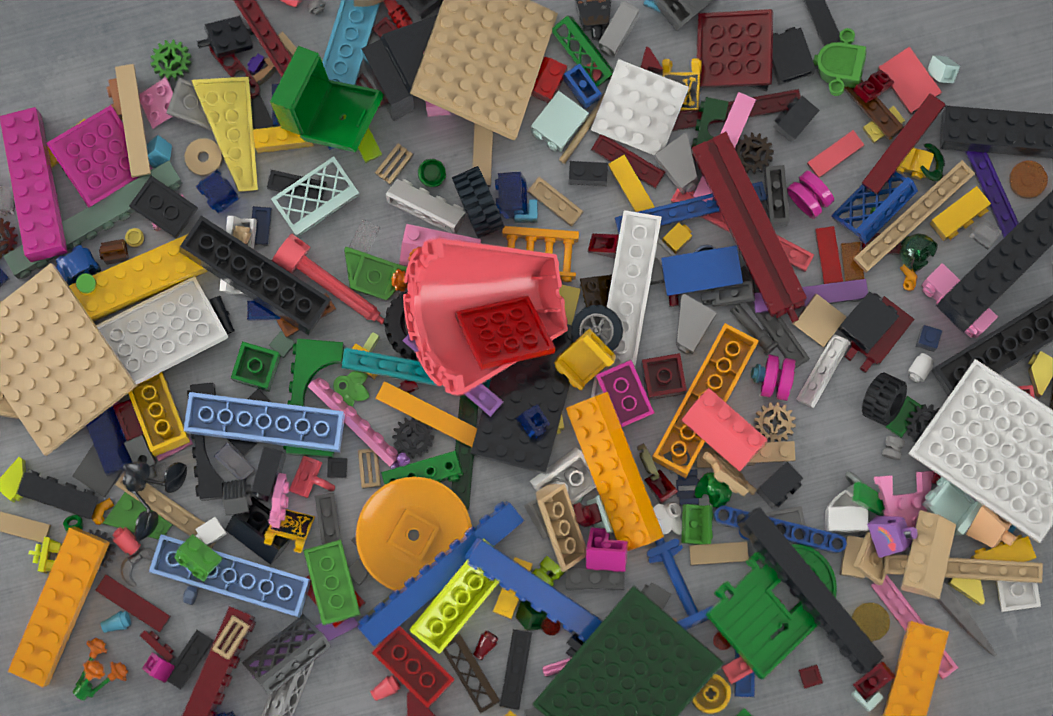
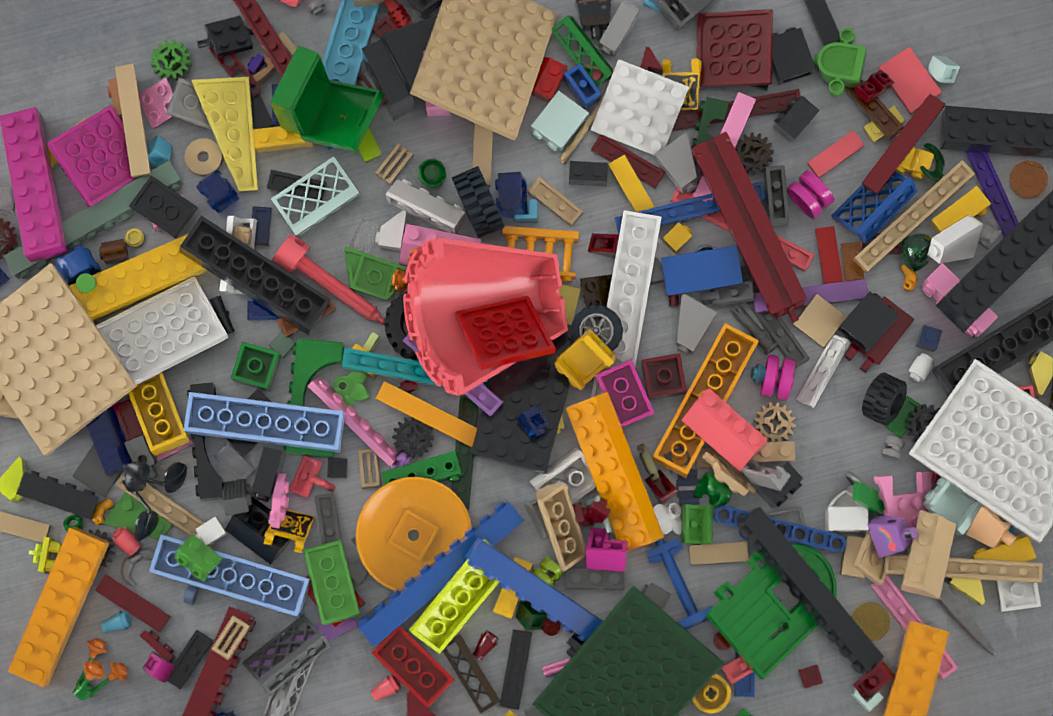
none -> white slope [375,211,407,252]
none -> dark red tile [585,497,611,524]
none -> light grey hinge [742,460,790,491]
none -> white slope [927,215,983,264]

